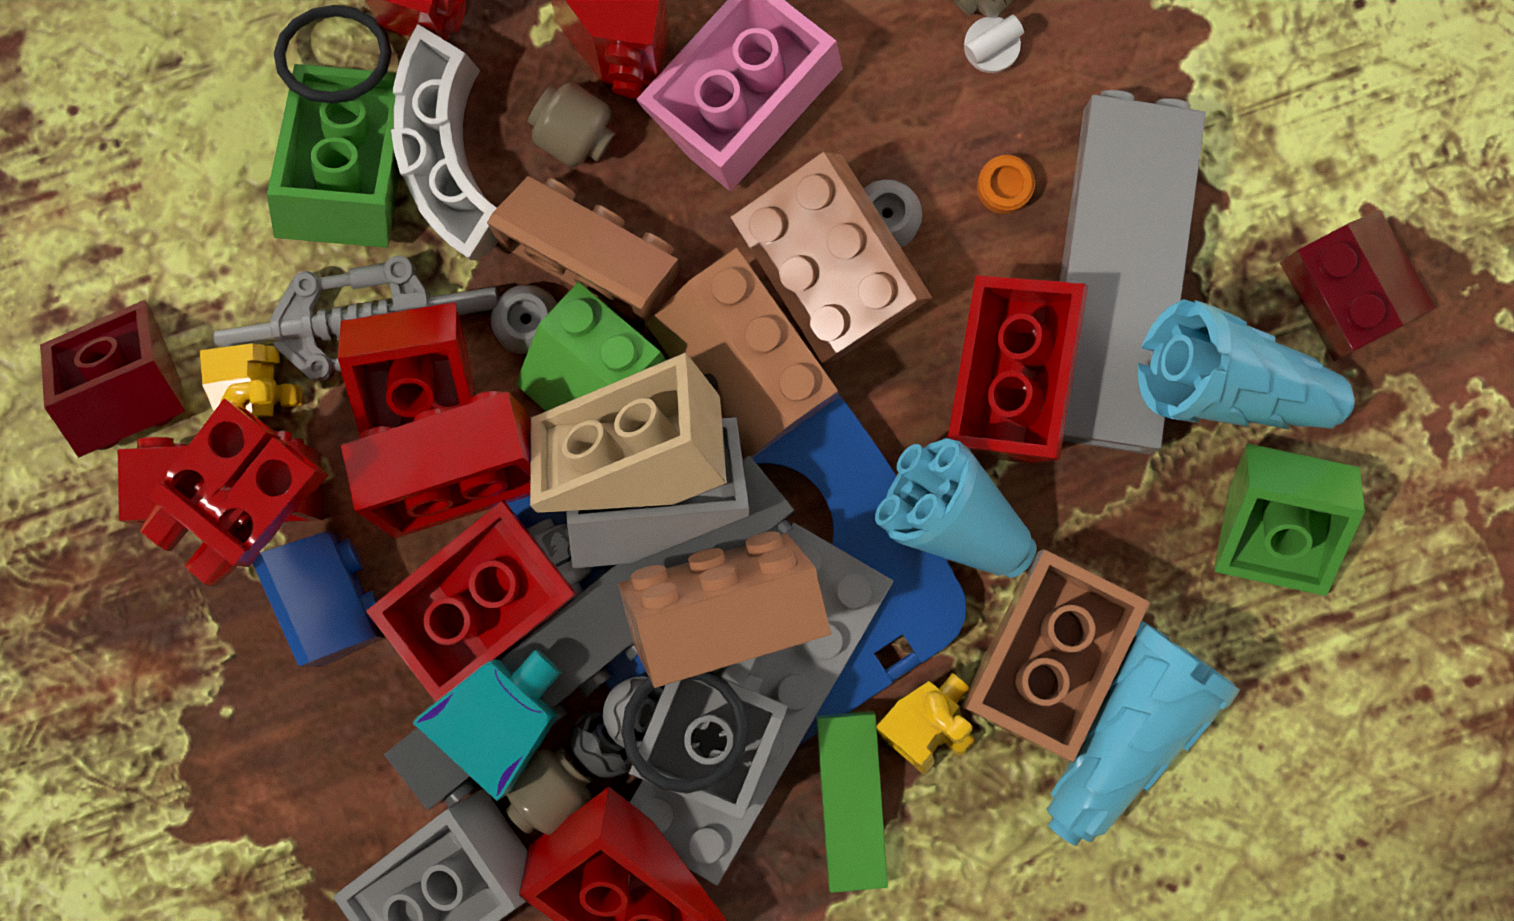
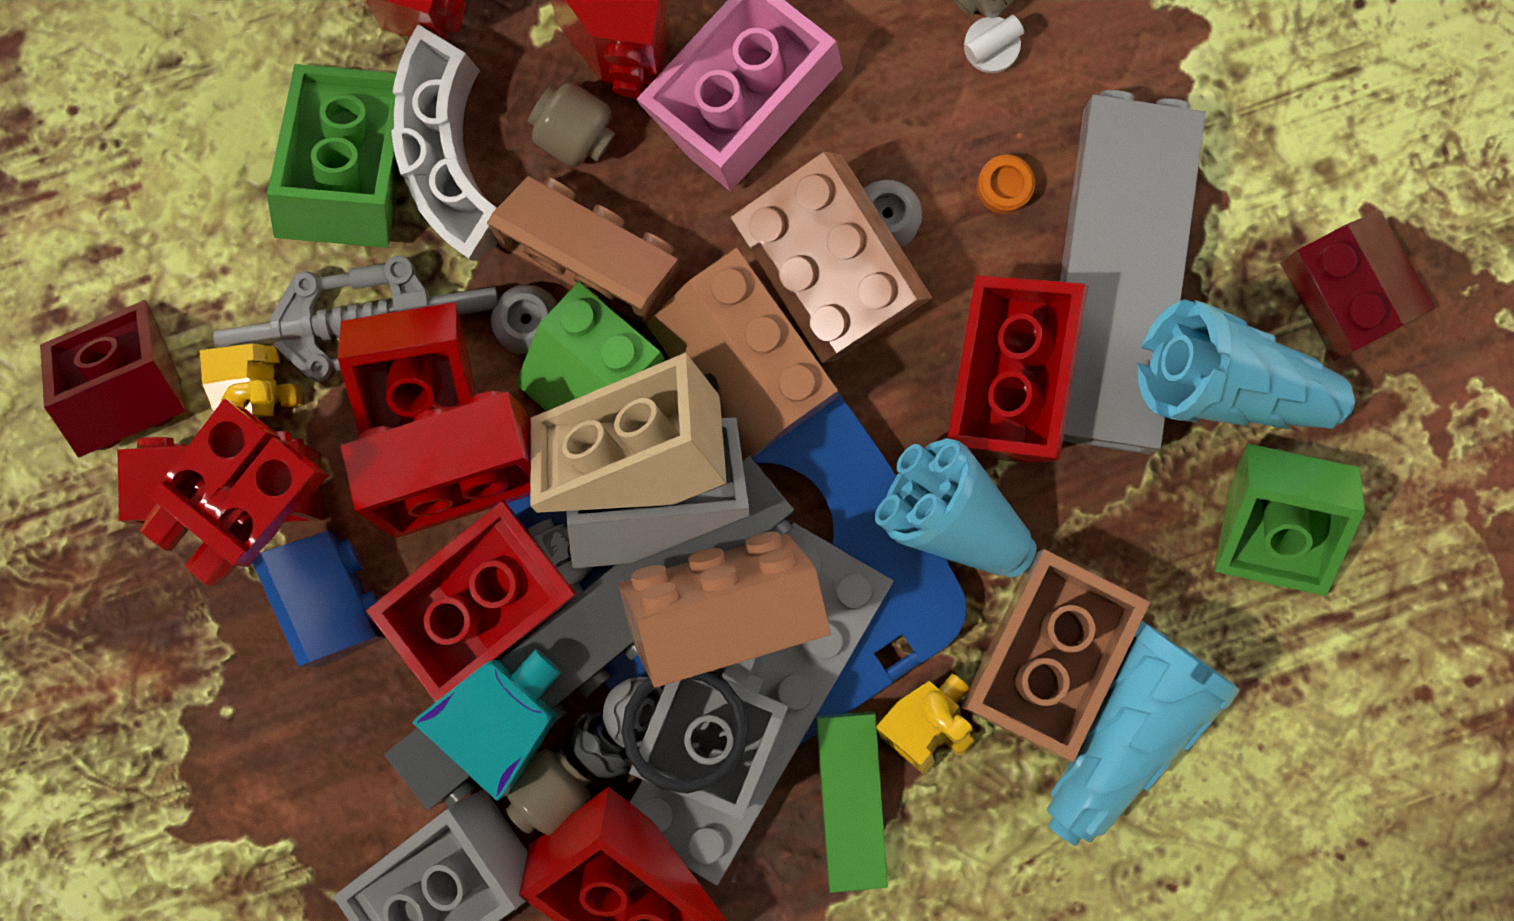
black piece [274,5,392,104] -> none

